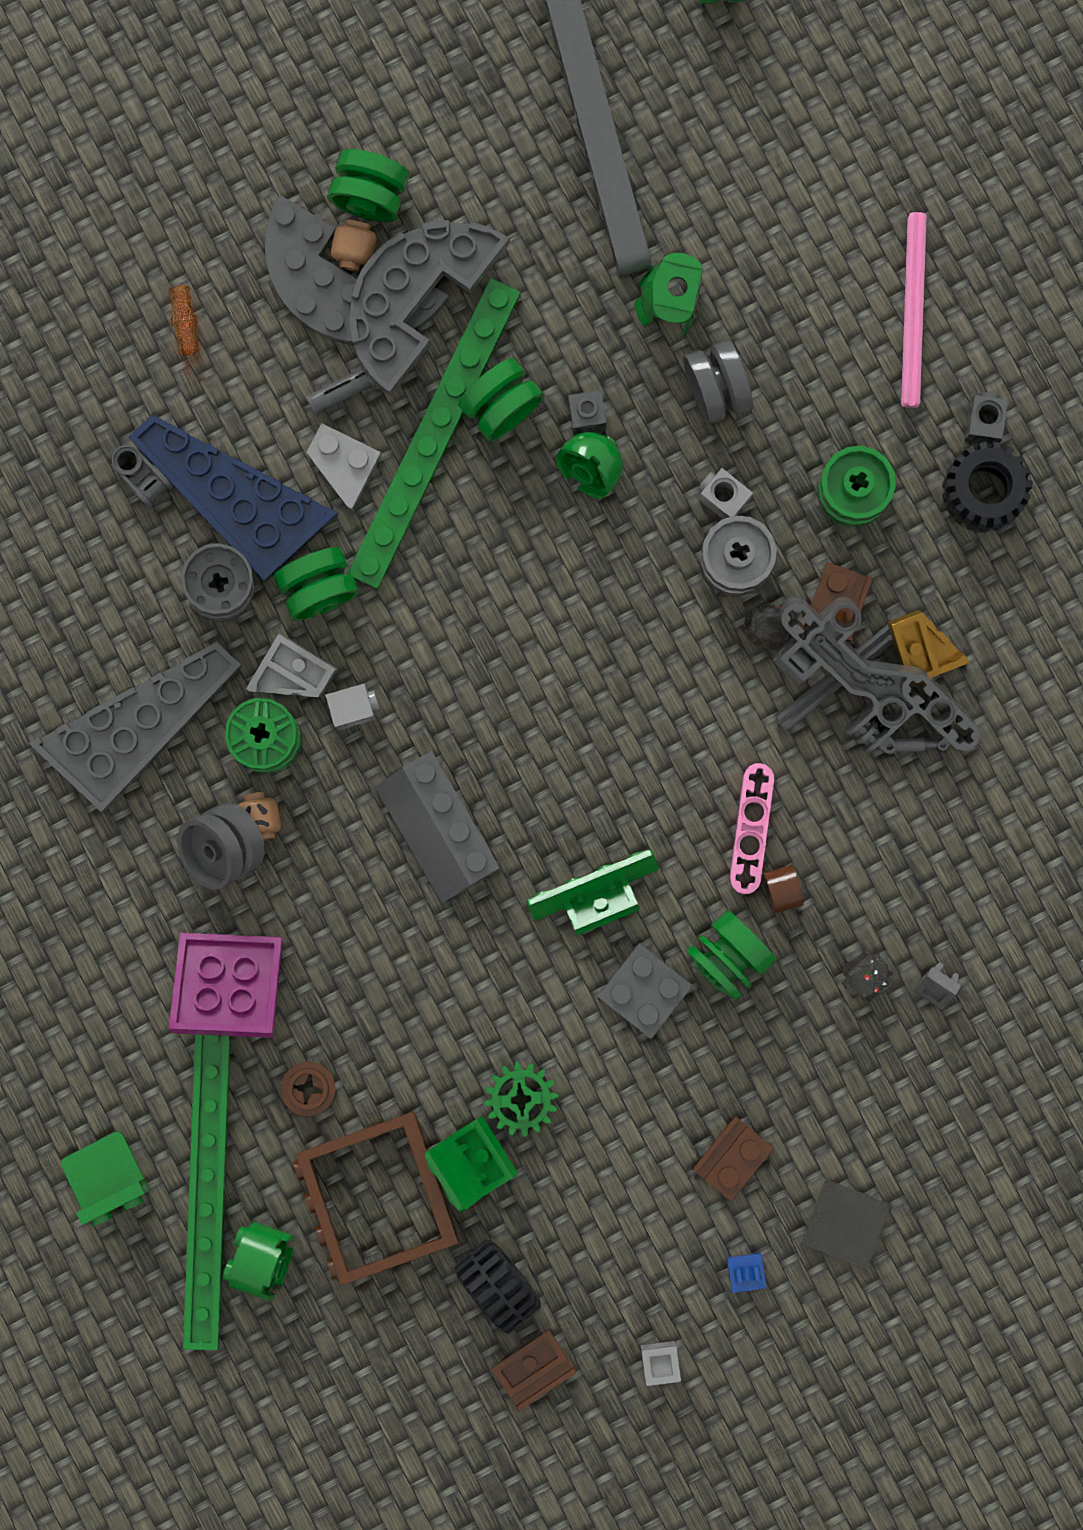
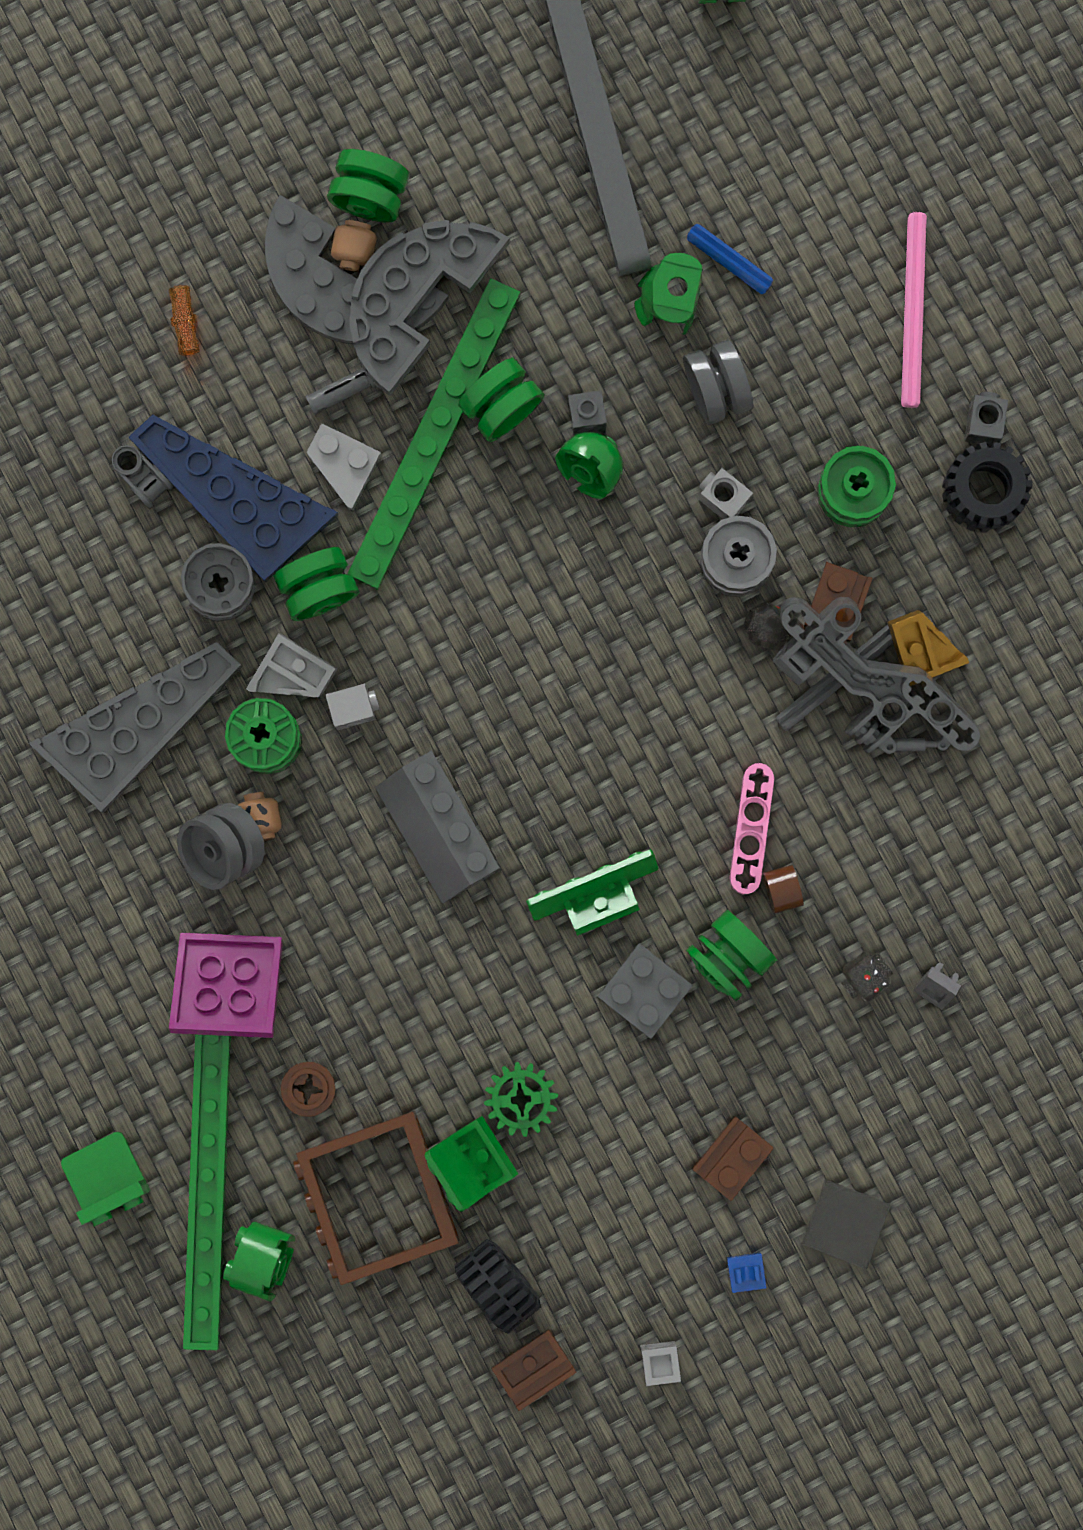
none -> blue axle [687,224,773,294]

